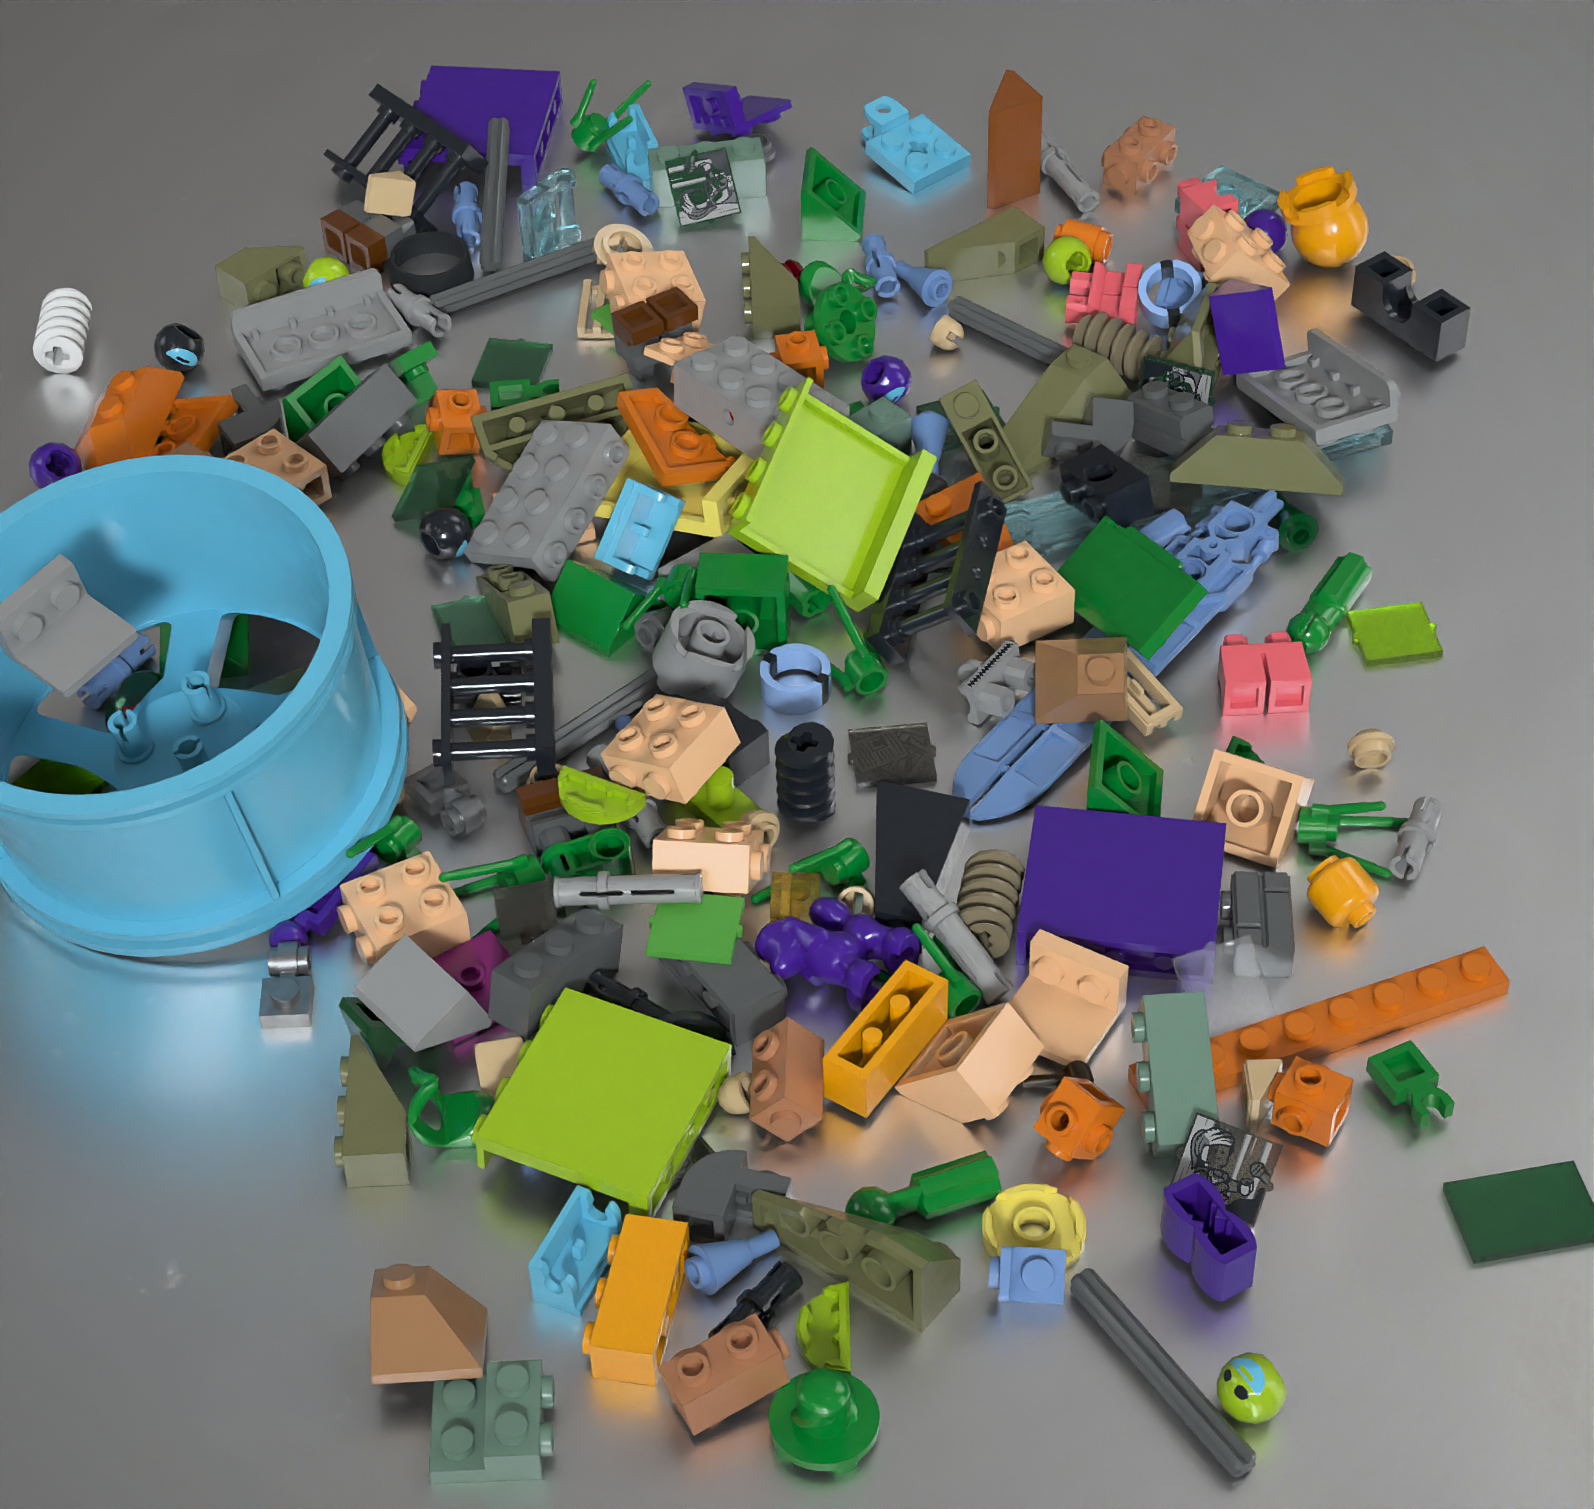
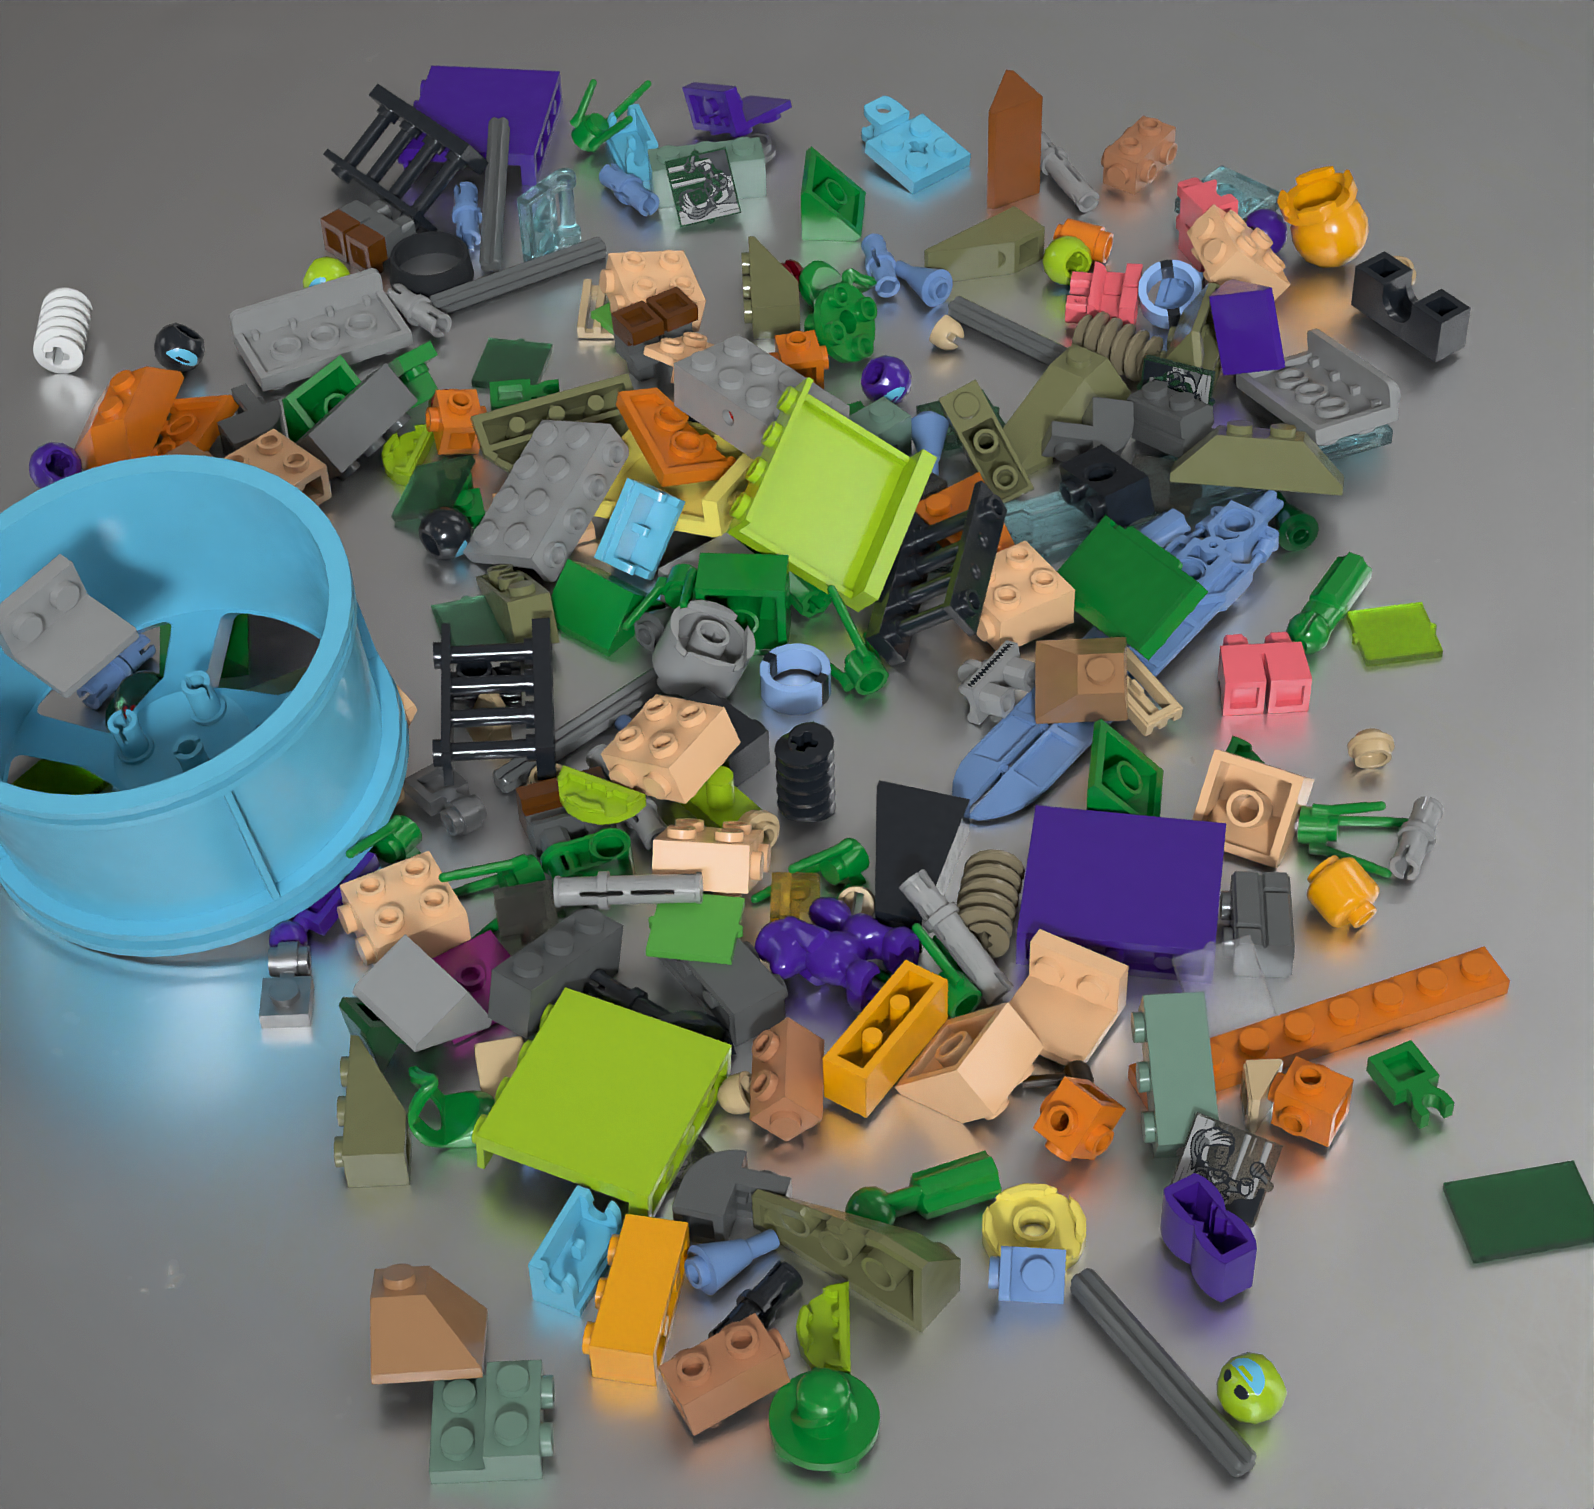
olive slope [215,245,308,308] -> none
tan slope [363,171,416,217] -> none
tan gear [592,224,653,266] -> none
clear smoke piece [847,722,937,789] -> none

